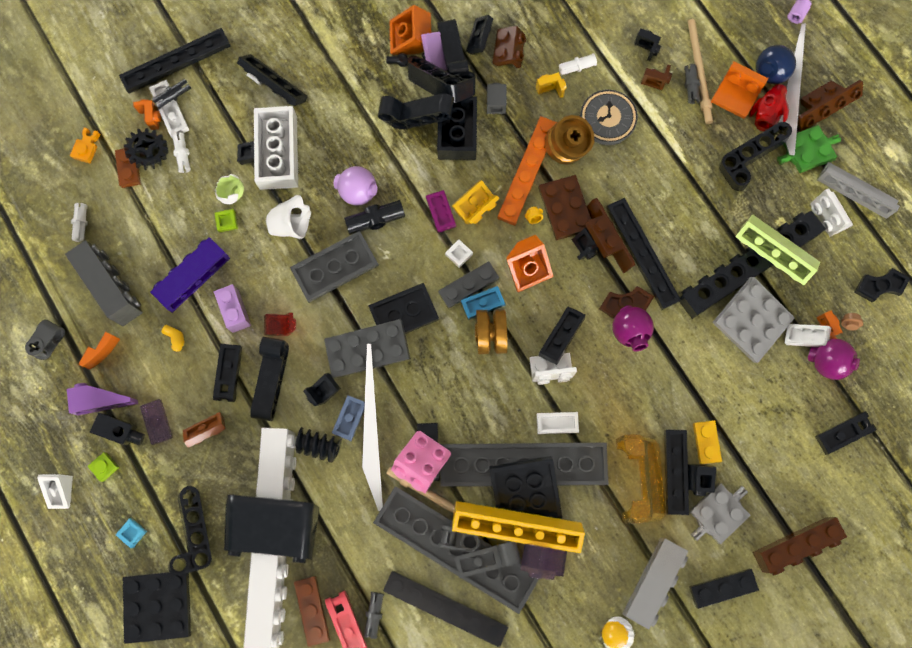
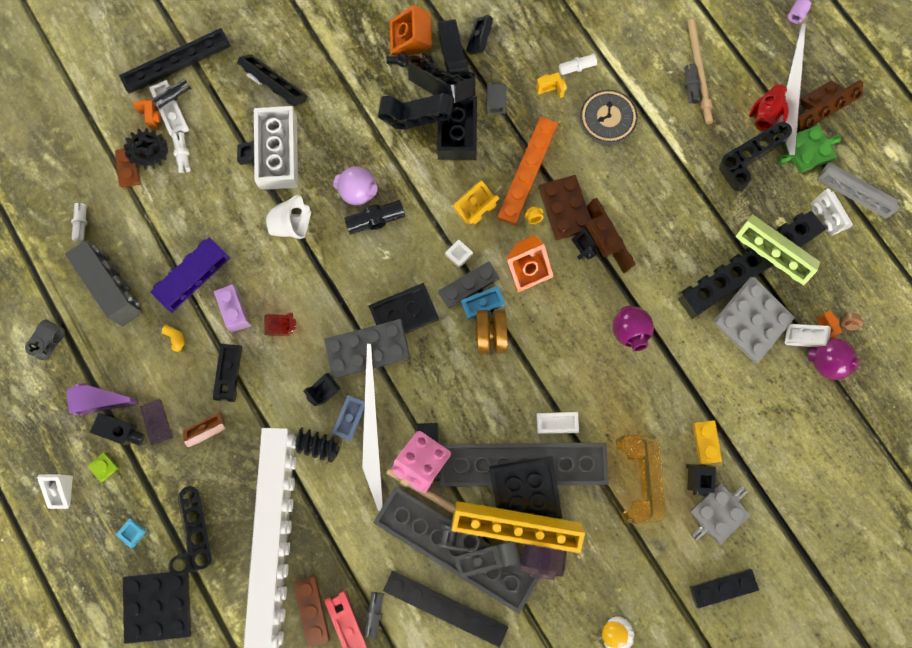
light orange plate [70,128,101,164] -> none
orange slope [78,332,120,369] -> none
lime tile [214,209,238,233] -> none
yellowish green hair [215,174,244,204] -> none
black windscreen [224,495,319,563] -> none
black beam [250,337,289,421] -> none
dark grey plate [290,231,379,303] -> none
lavender tile [421,32,447,71] -> none
magenta plate [426,190,456,233] -> none
reddish brown bracket [492,25,526,68] -> none
white bracket [529,353,577,385] -> none
black plate [539,307,586,365] -> none
pearl gold wheel [545,115,594,165] -> none
reddish brown tile [599,286,654,319] -> none
black plate [606,198,681,310] -> none
light grey brick [622,538,688,630] -> none
black bracket [634,28,661,61] -> none
reddish brown bracket [641,65,672,90] -> none
black plate [664,430,689,515] -> none
orange bracket [711,61,769,119] -> none
reddish brown brick [752,517,847,575] -> none
dark blue brick [756,45,796,85] -> none
black plate [815,411,877,455] -> none
black tile [854,268,910,302] -> none

